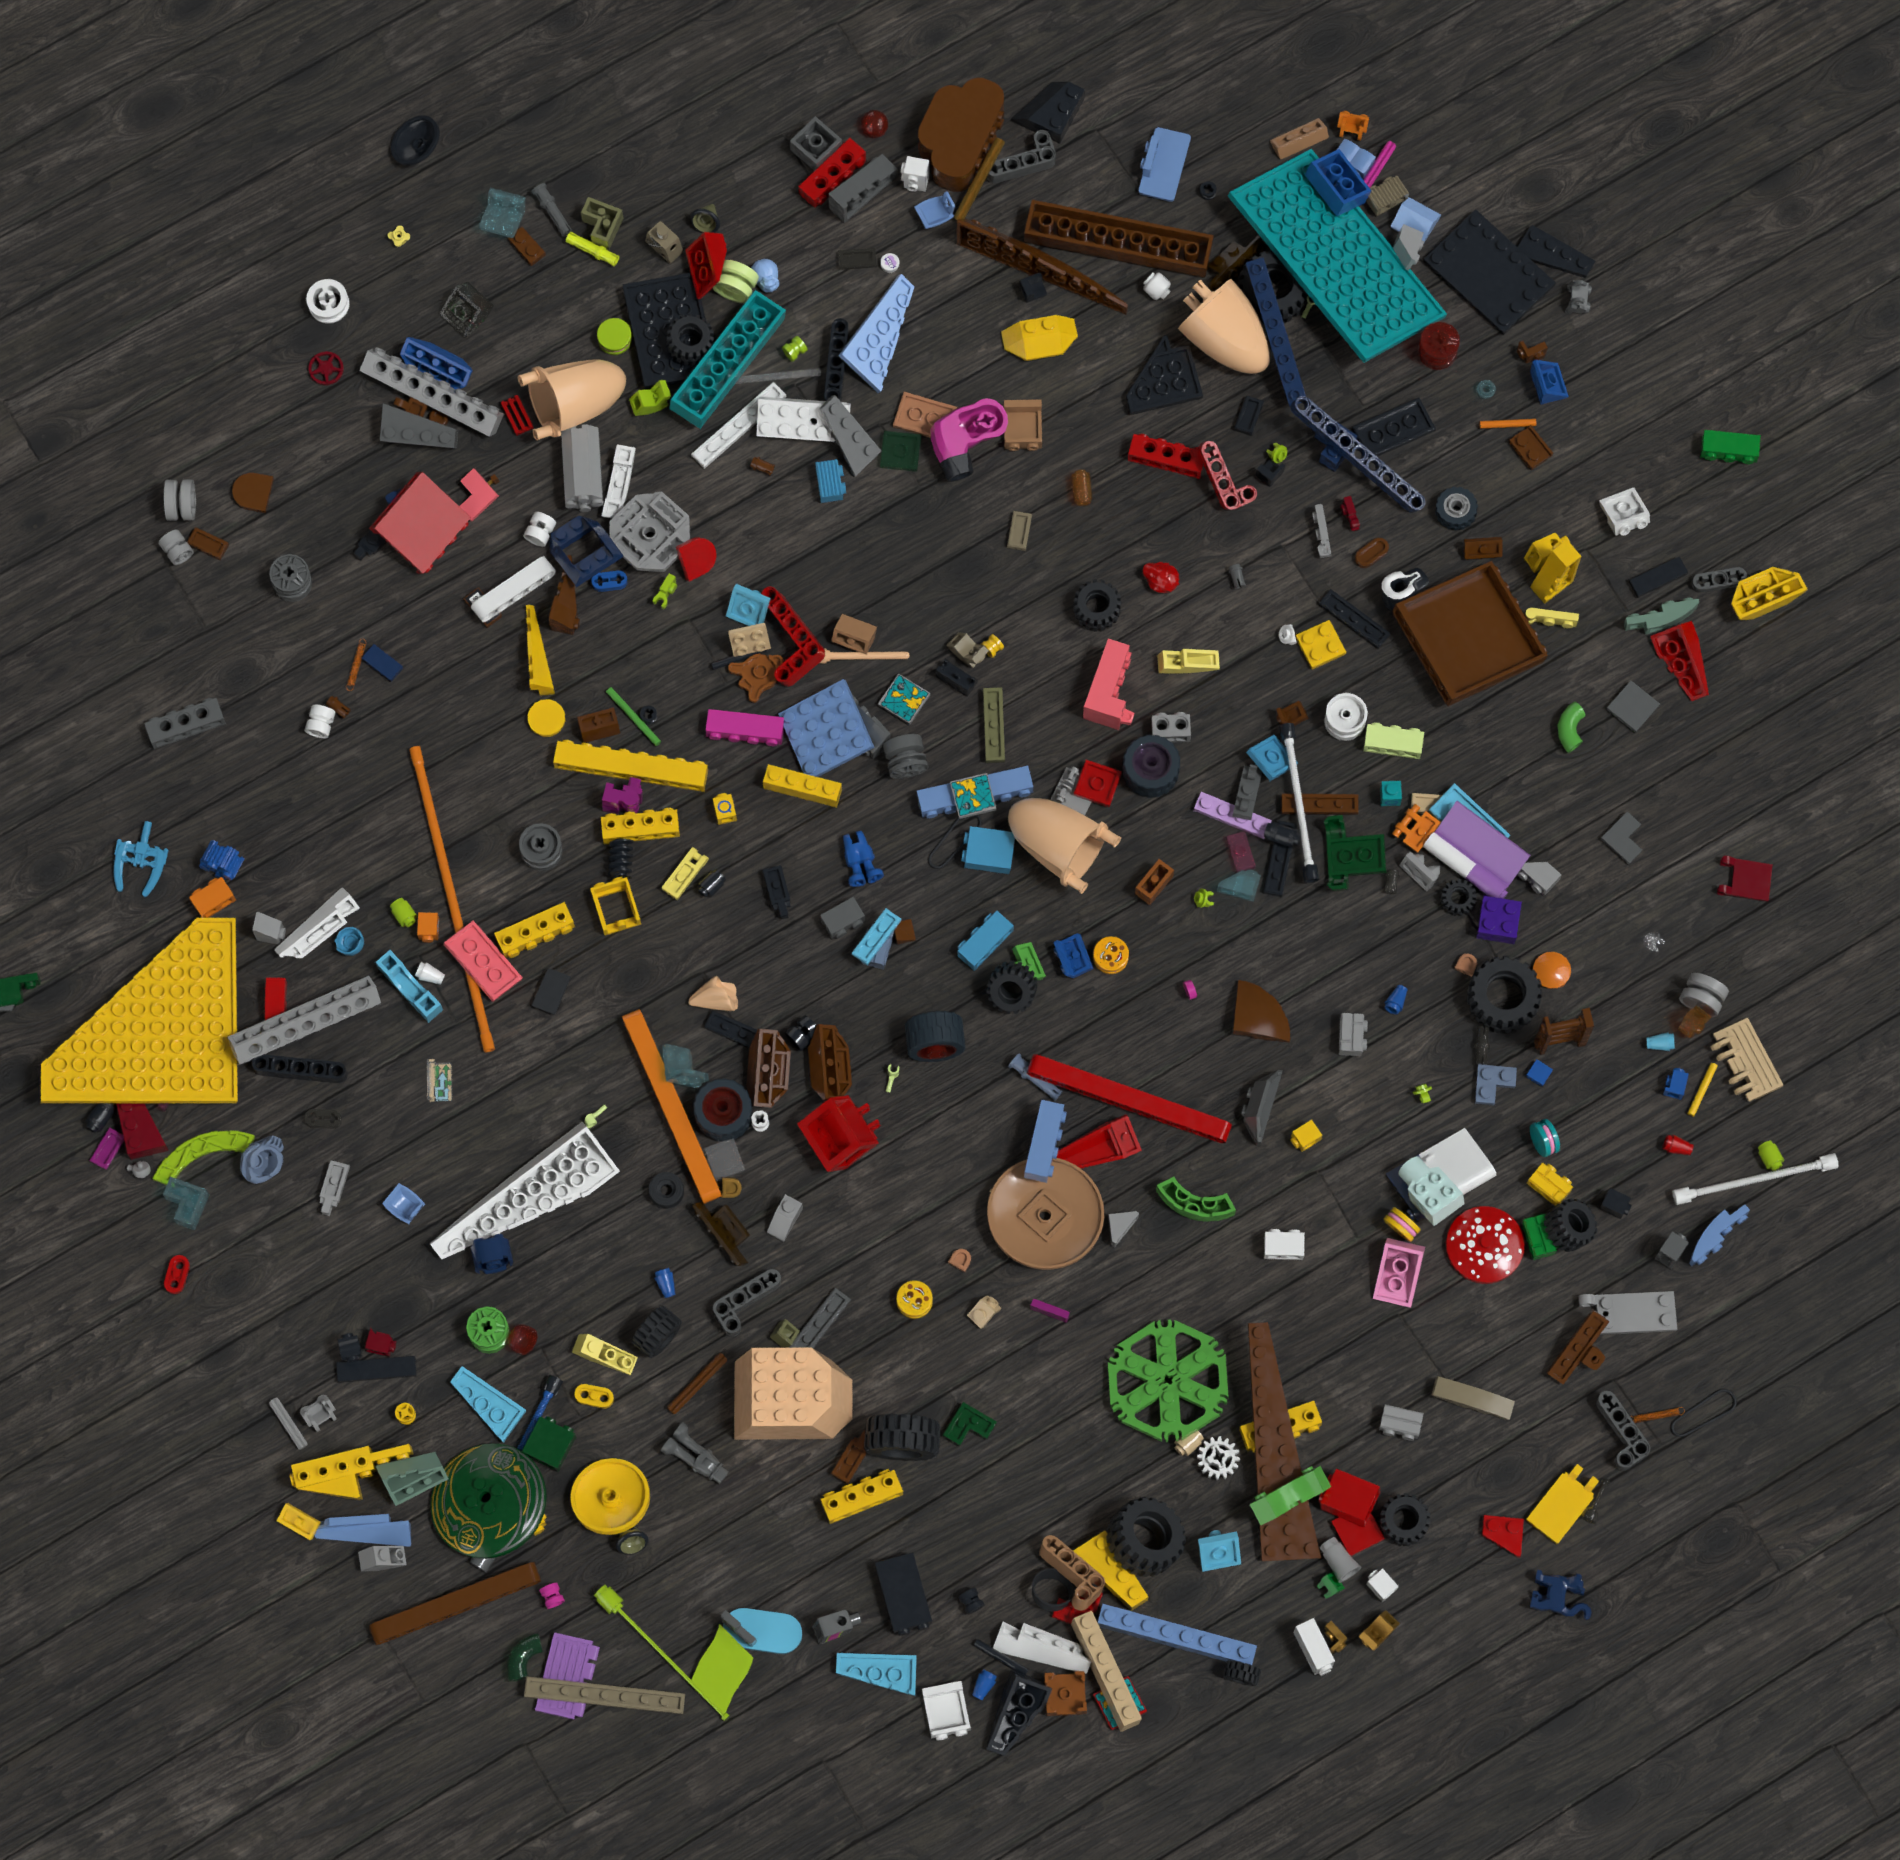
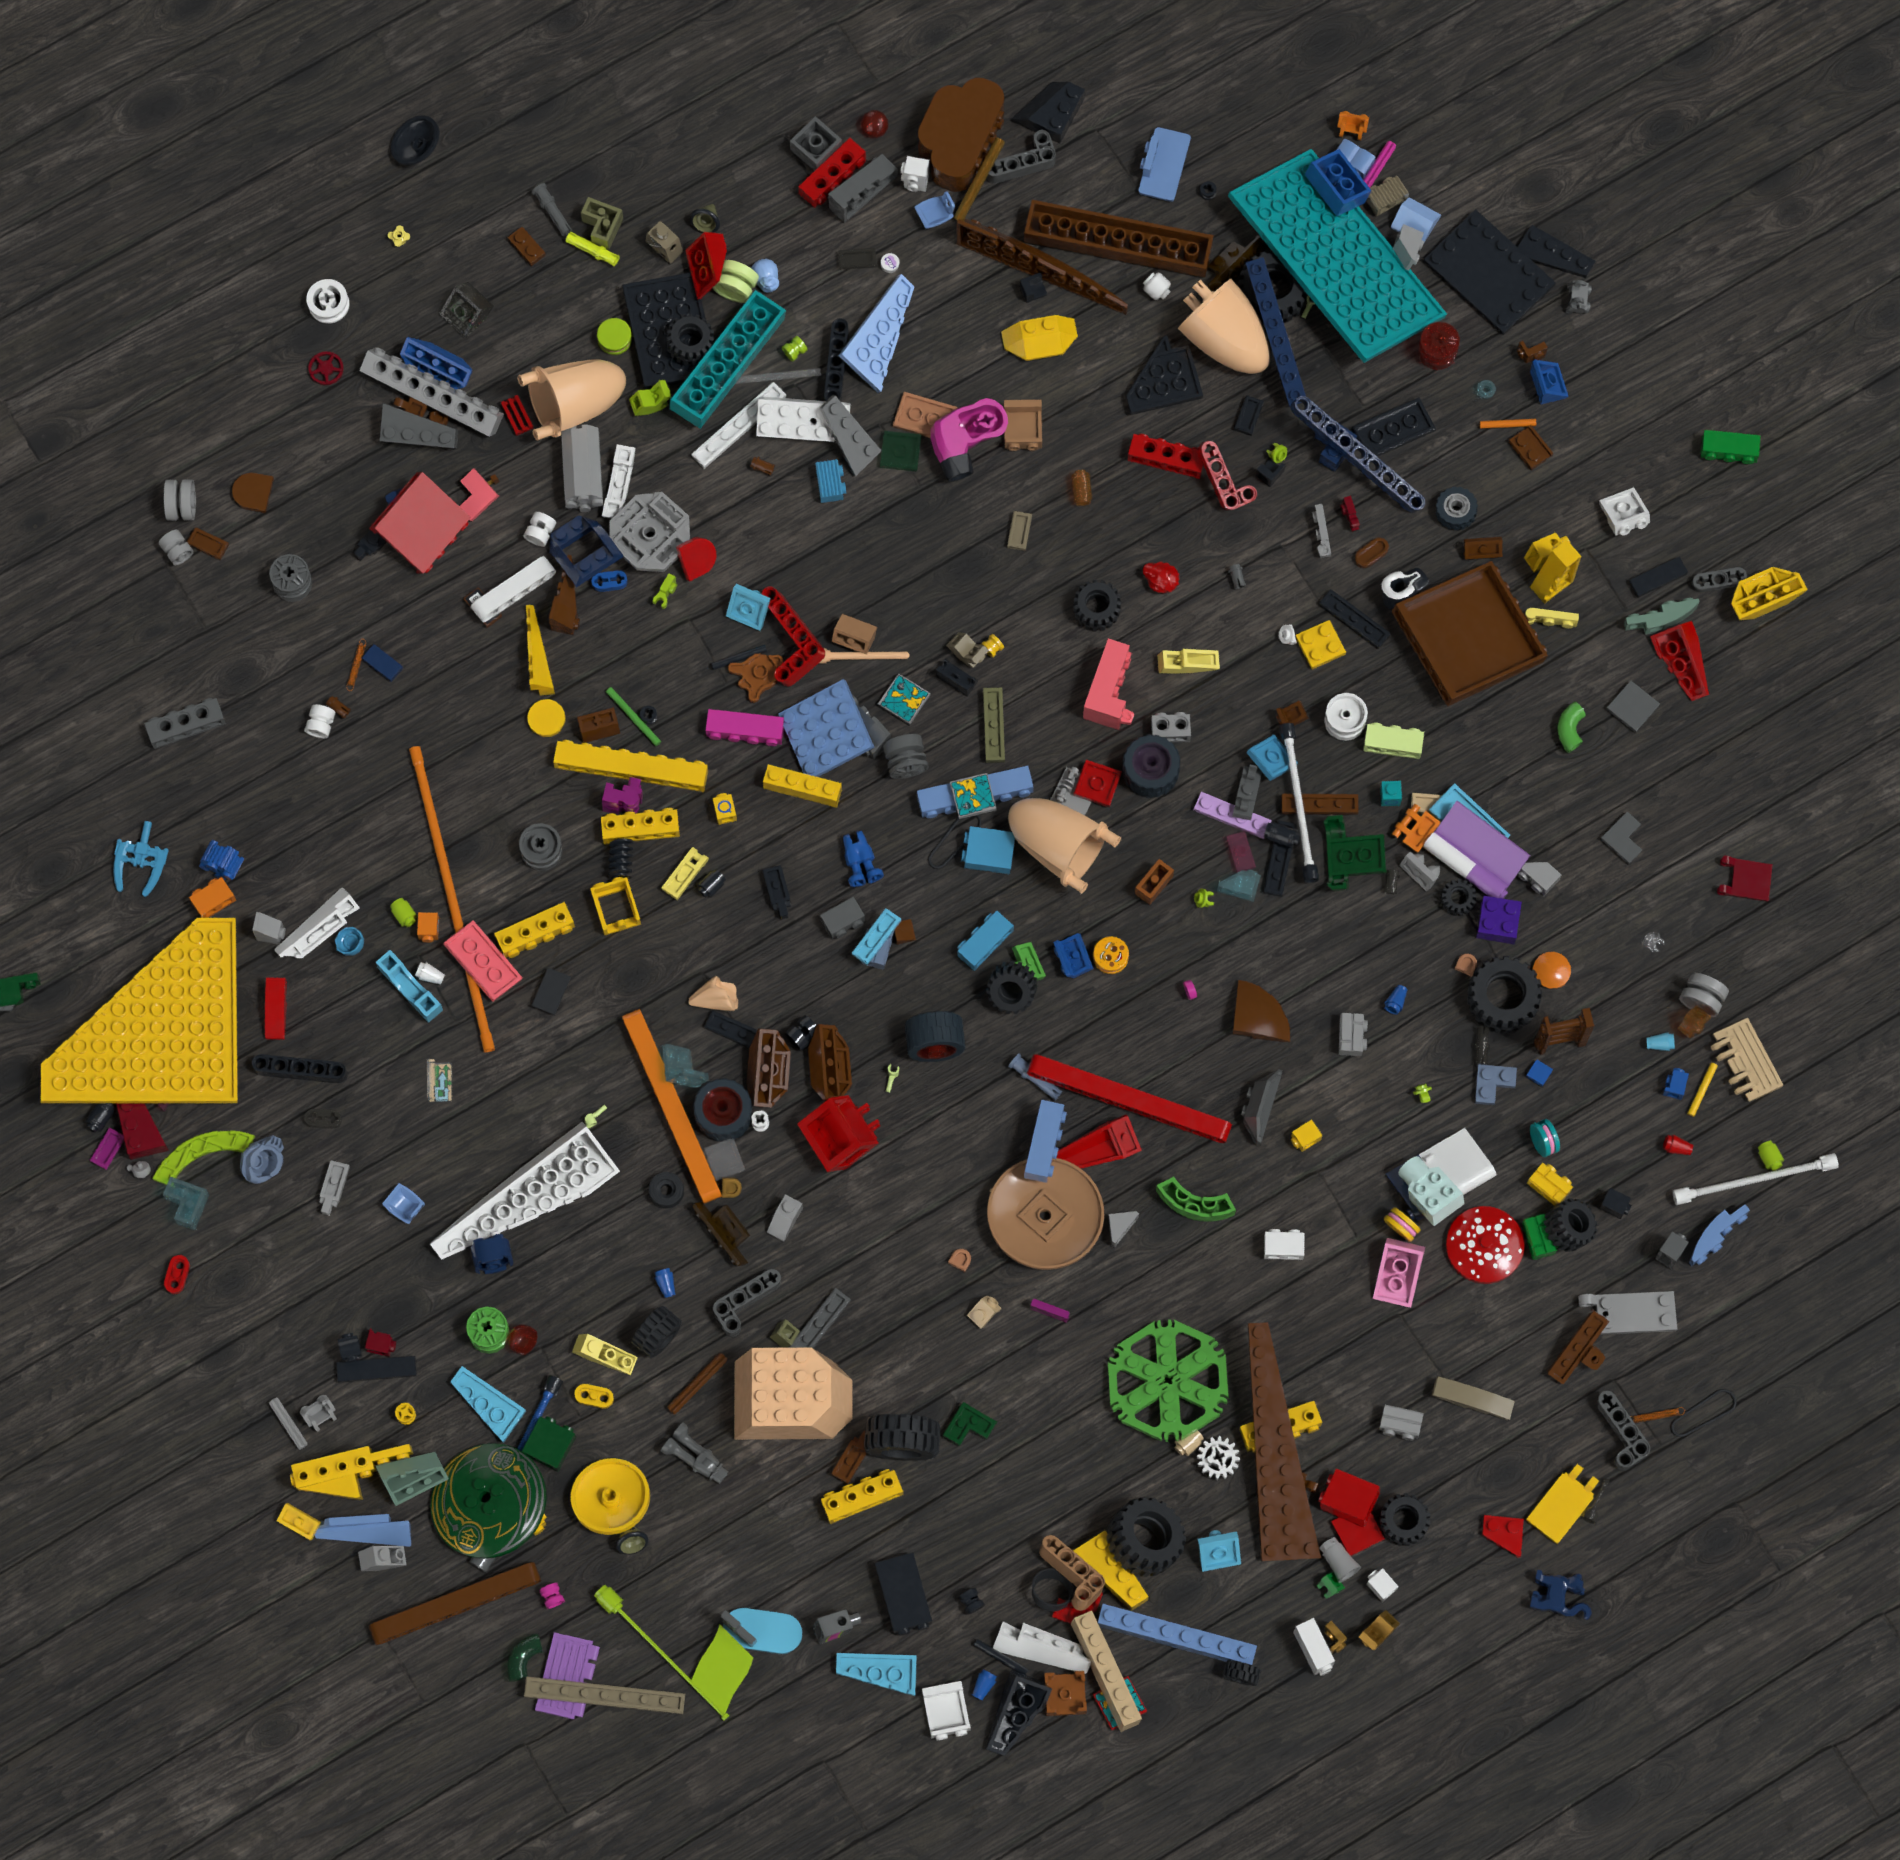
light grey brick [228,976,381,1064] -> none
clear light blue bracket [479,188,526,238] -> none
tan bracket [728,623,771,657] -> none
yellow head [896,1280,933,1319] -> none
bright green brick [1250,1466,1331,1525] -> none
medium nougat slope [1270,118,1329,159] -> none

